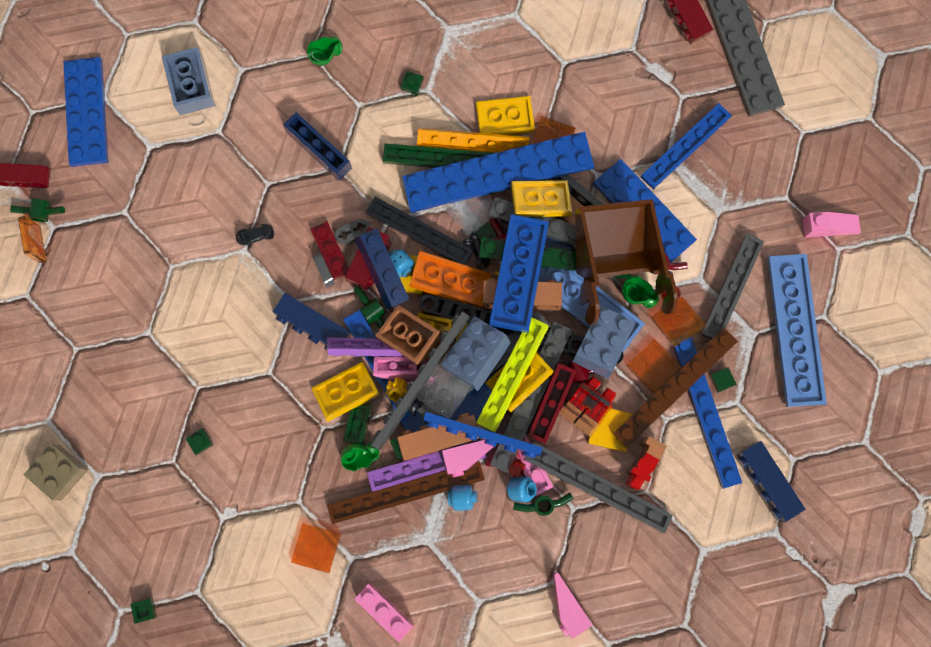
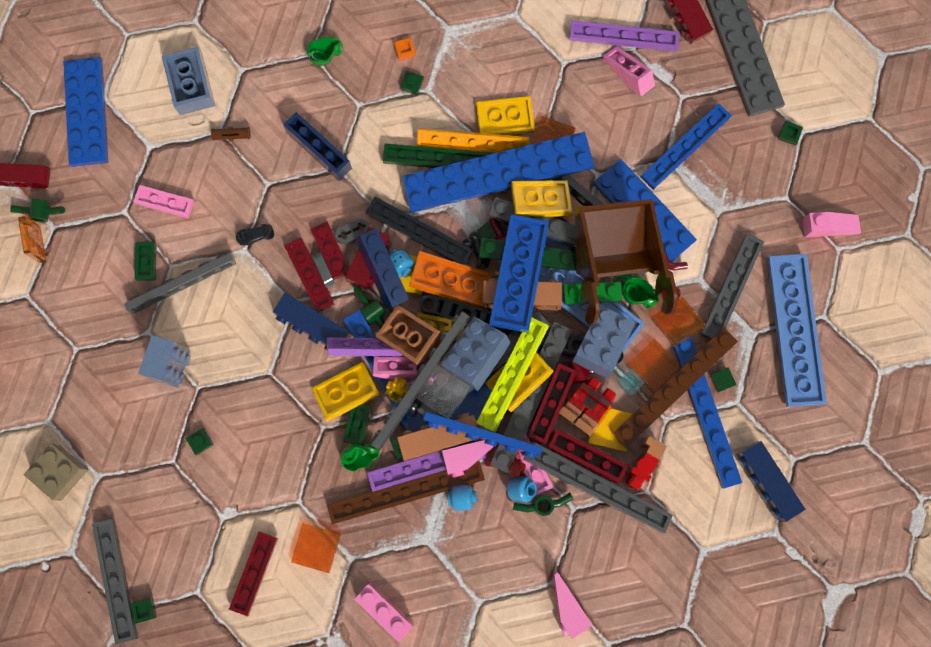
none -> dark grey plate [92,519,138,645]
none -> dark grey plate [124,253,236,314]
none -> bright pink plate [133,185,195,219]
none -> dark green plate [135,242,157,281]
none -> sand blue brick [138,335,191,388]
none -> reddish brown pin [211,126,251,141]
none -> dark red plate [229,531,279,617]
none -> dark red plate [284,237,335,313]
none -> orange tile [393,37,416,61]
none -> dark red brick [547,429,629,484]
none -> green plate [563,282,622,305]
none -> medium lavender plate [569,20,679,52]
none -> bright pink slope [603,46,655,96]
none -> clear light blue plate [617,369,645,397]
none -> dark green plate [778,121,803,146]

